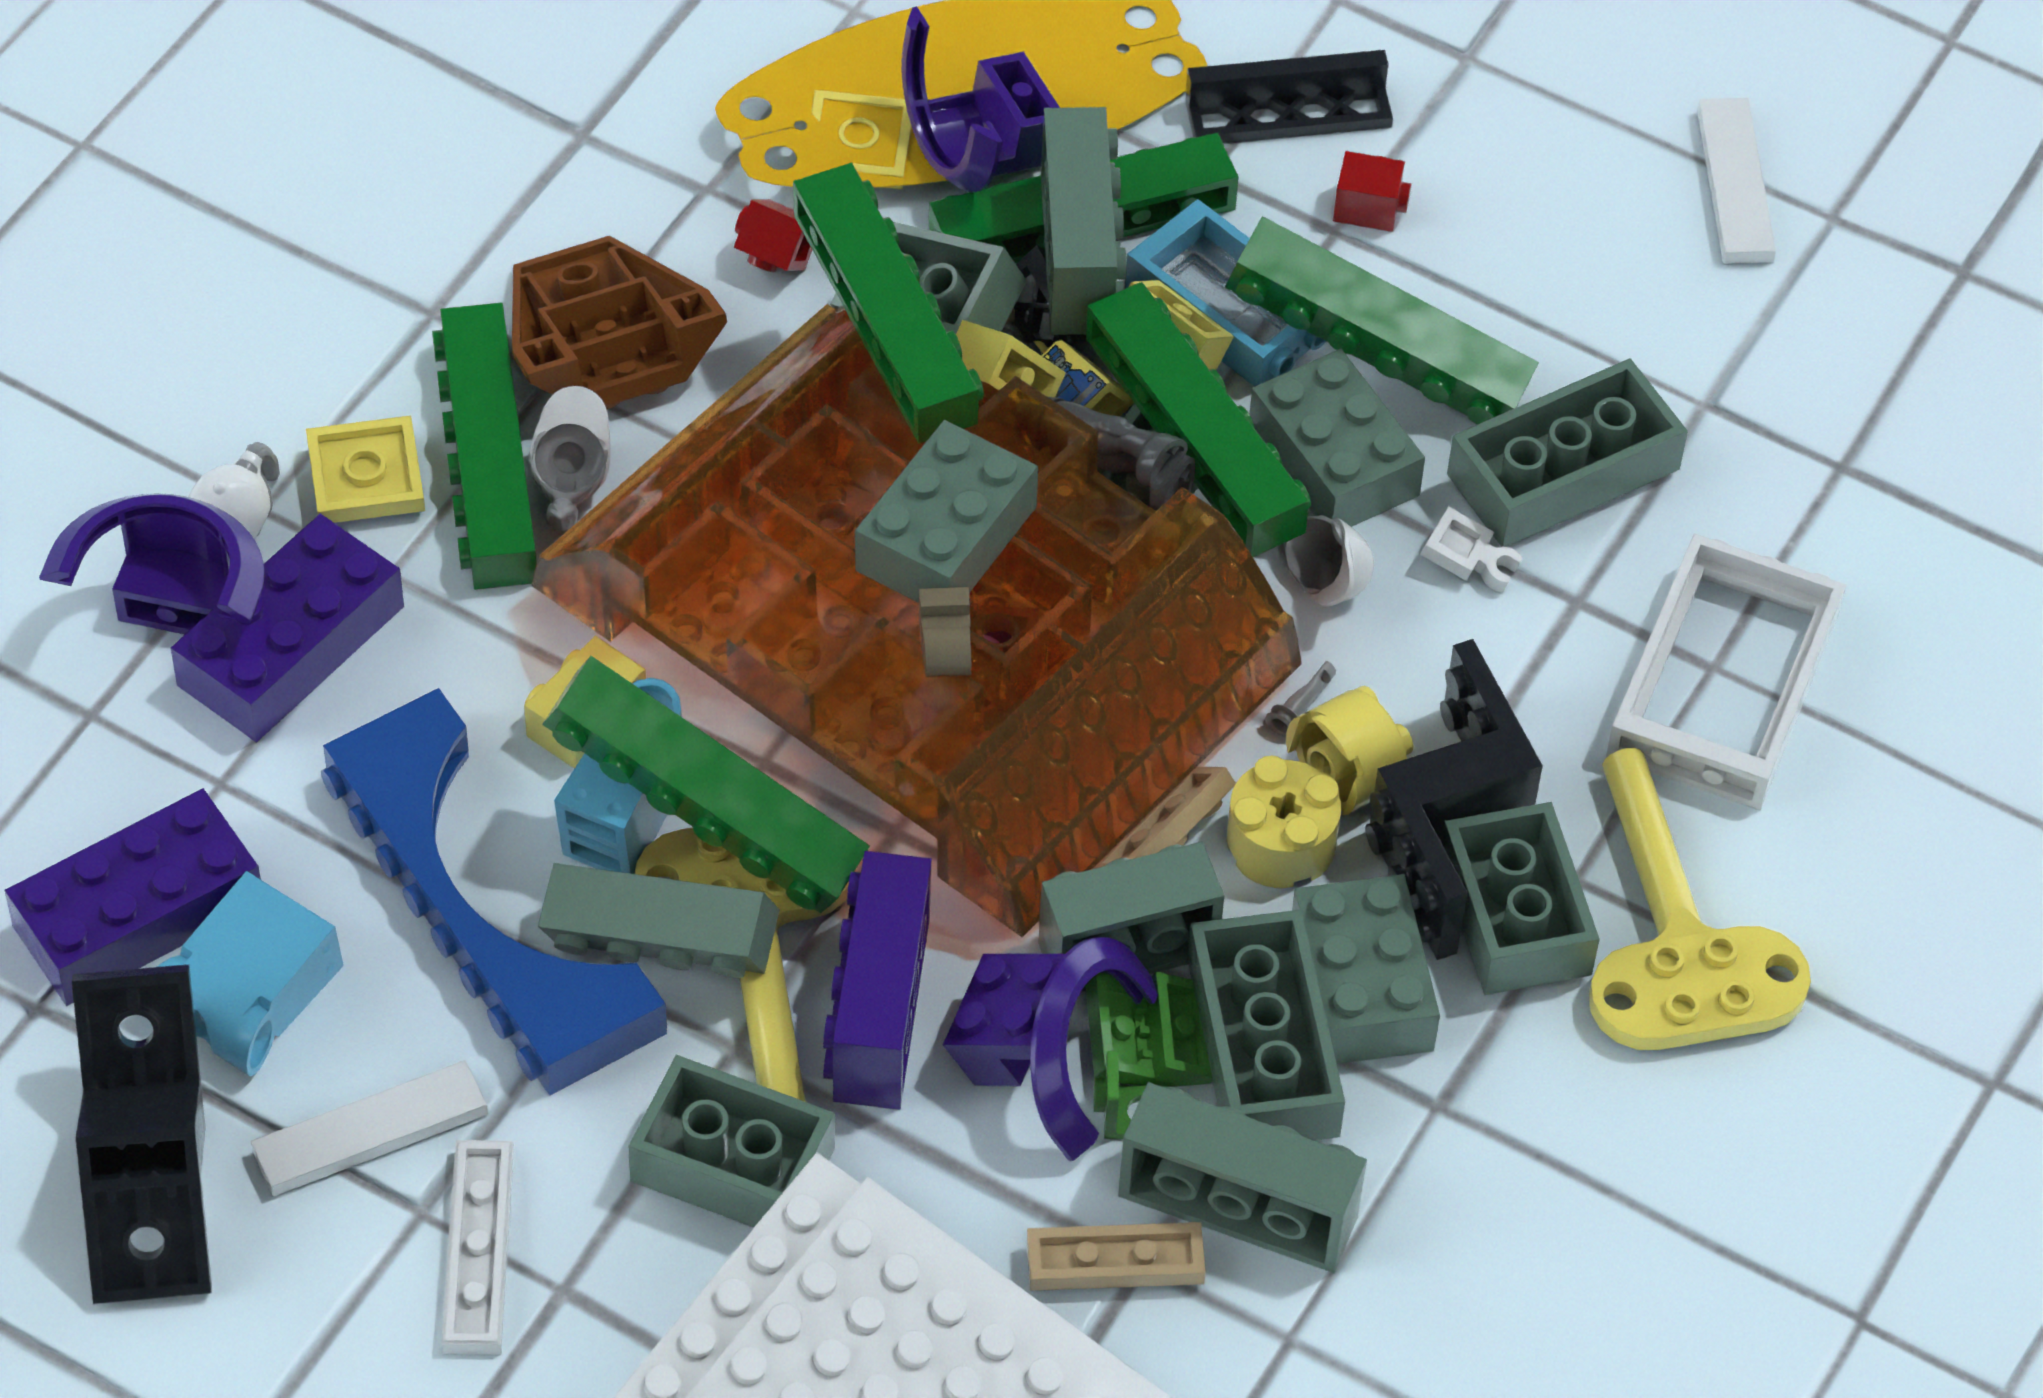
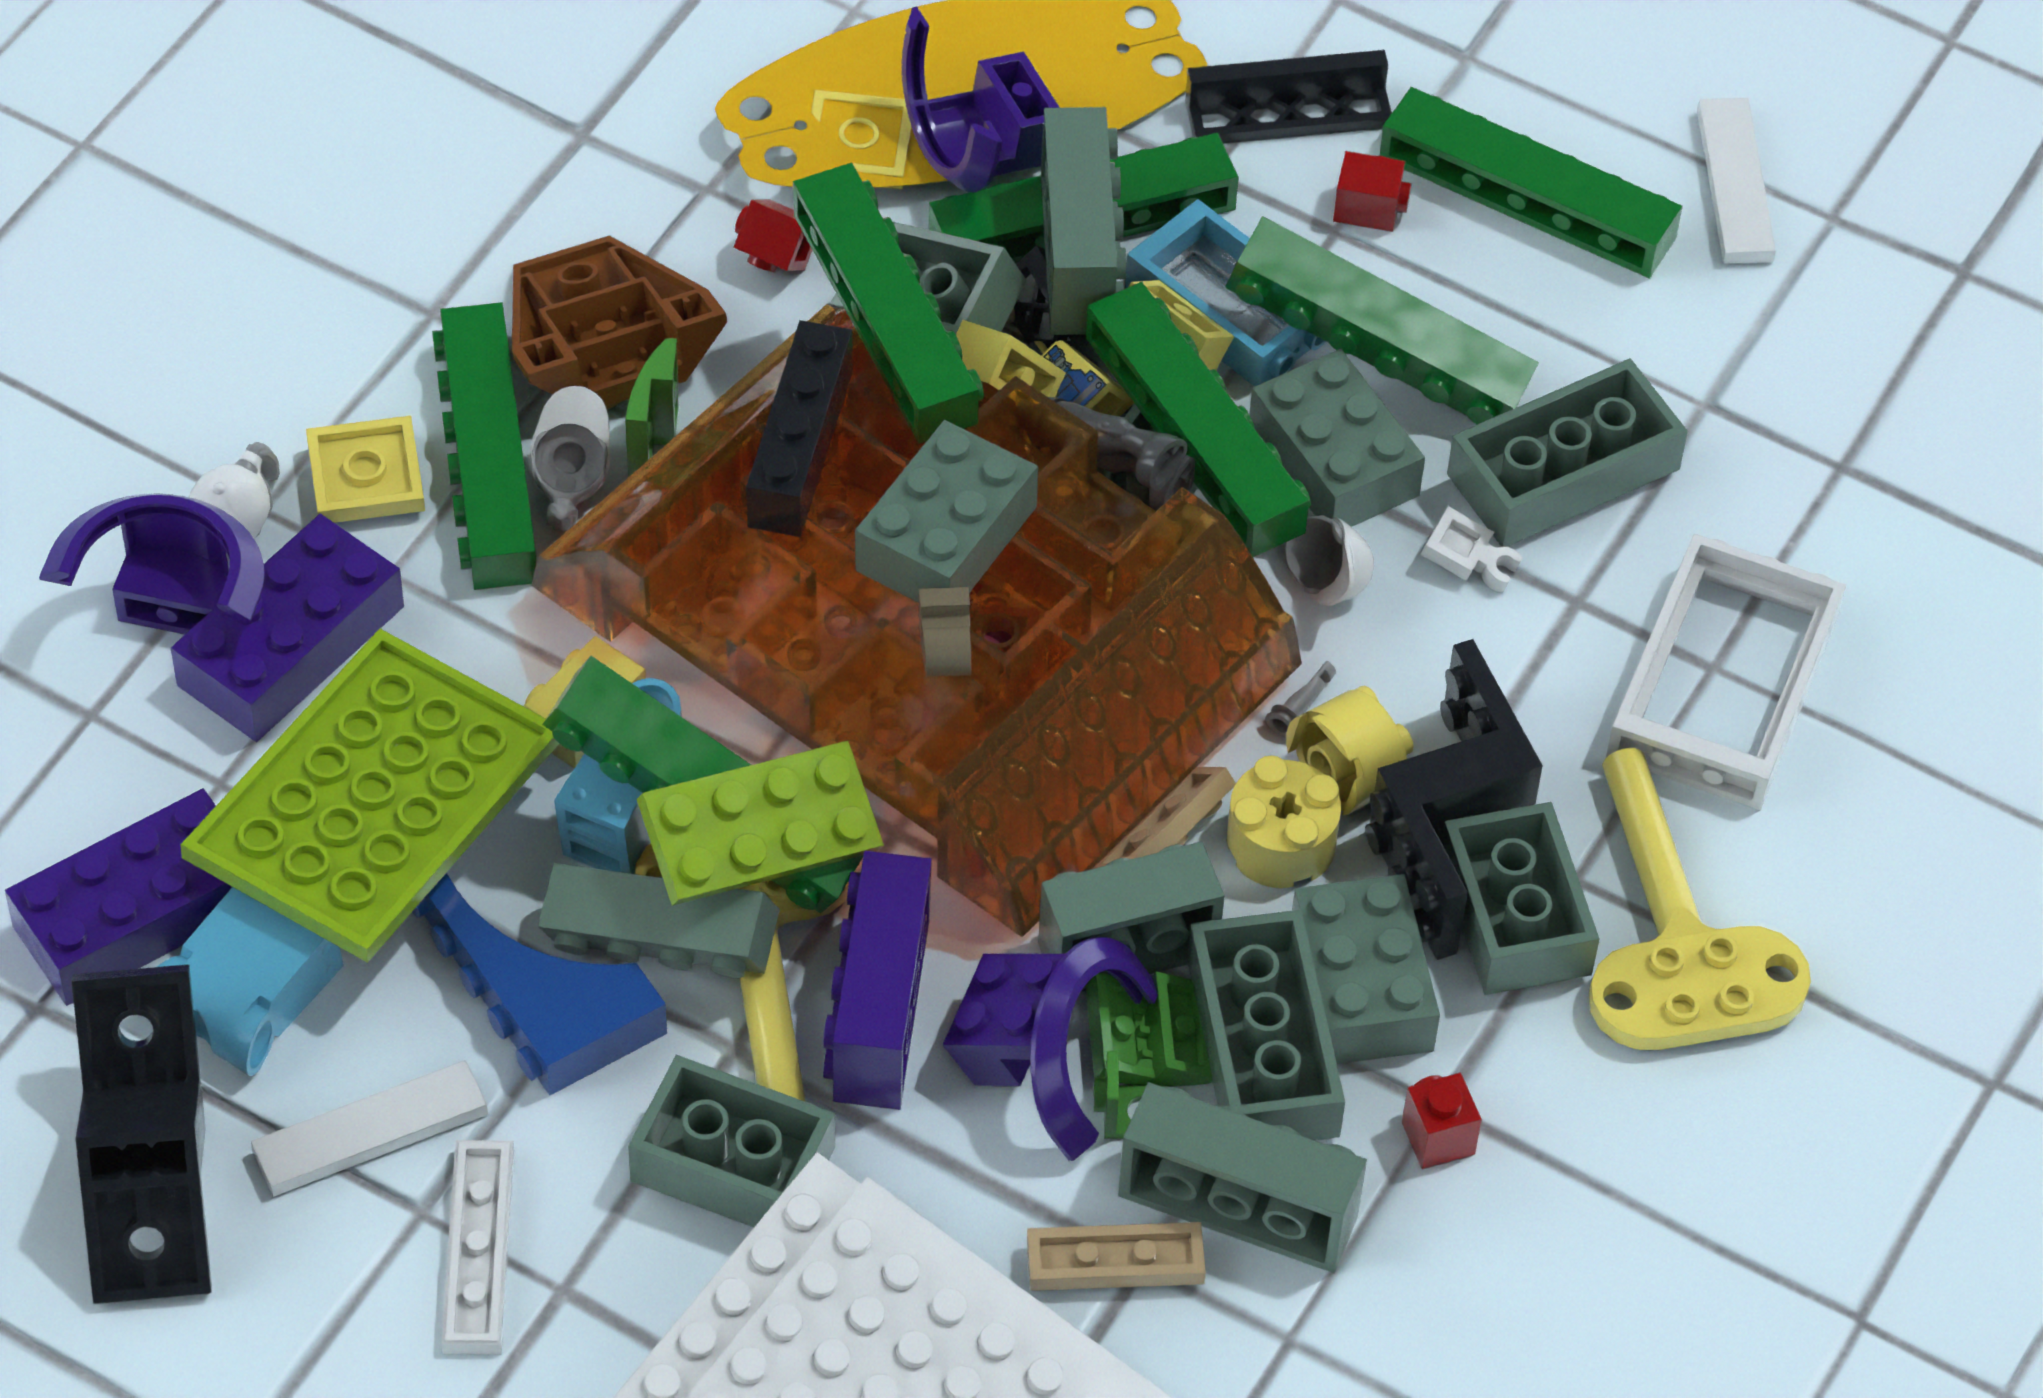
none -> lime plate [181,628,559,963]
none -> bright green slope [625,338,679,486]
none -> lime plate [636,740,884,906]
none -> black brick [746,320,853,538]
none -> green brick [1379,87,1683,279]
none -> red brick [1401,1072,1482,1169]

